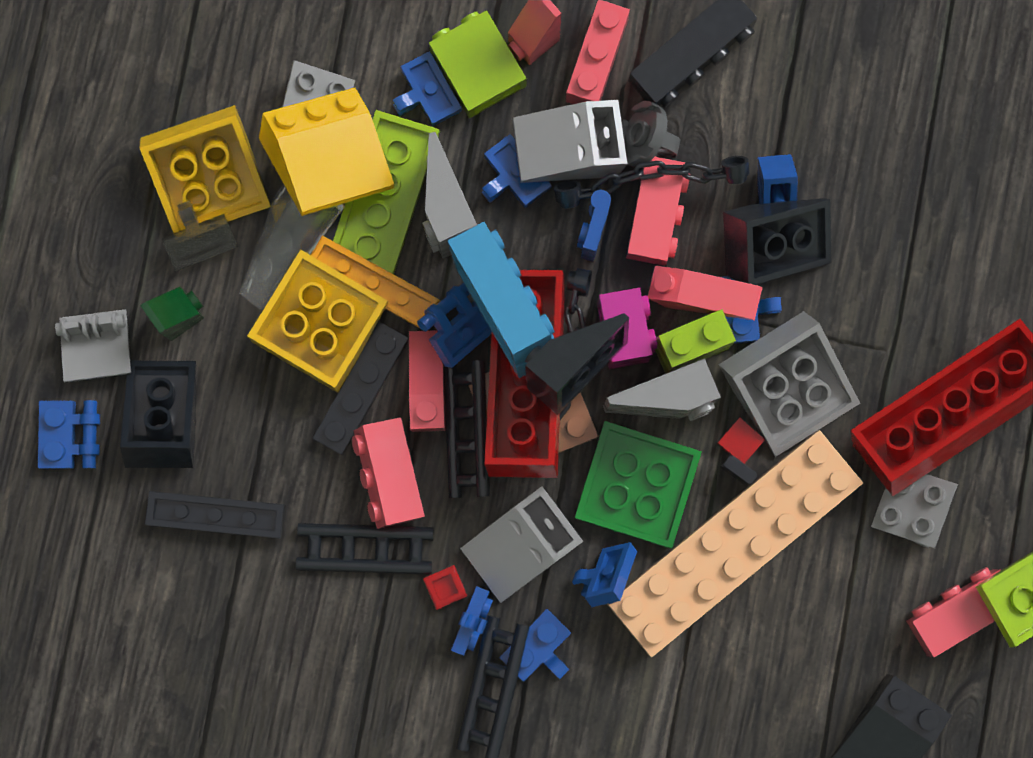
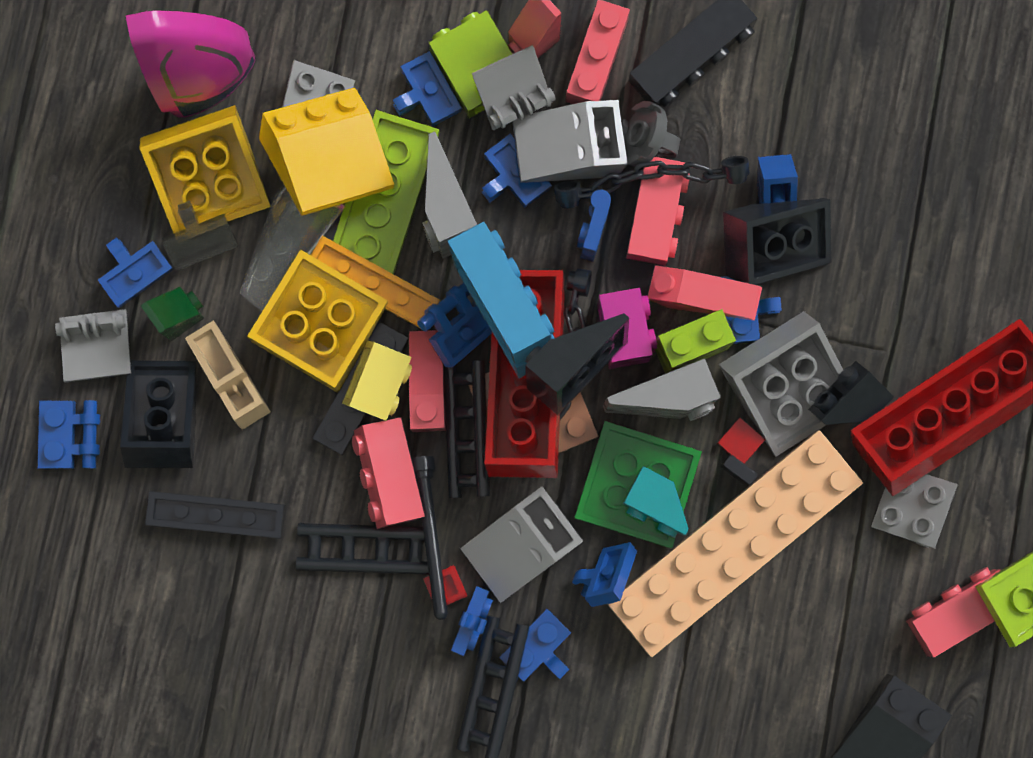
none -> blue plate [98,237,174,308]
none -> dark pink panel [126,11,255,117]
none -> tan slope [185,320,271,430]
none -> light yellow brick [342,341,412,421]
none -> black piece [411,456,448,620]
none -> light grey hinge [471,45,556,130]
none -> teal slope [623,466,689,538]
none -> black slope [808,361,894,425]

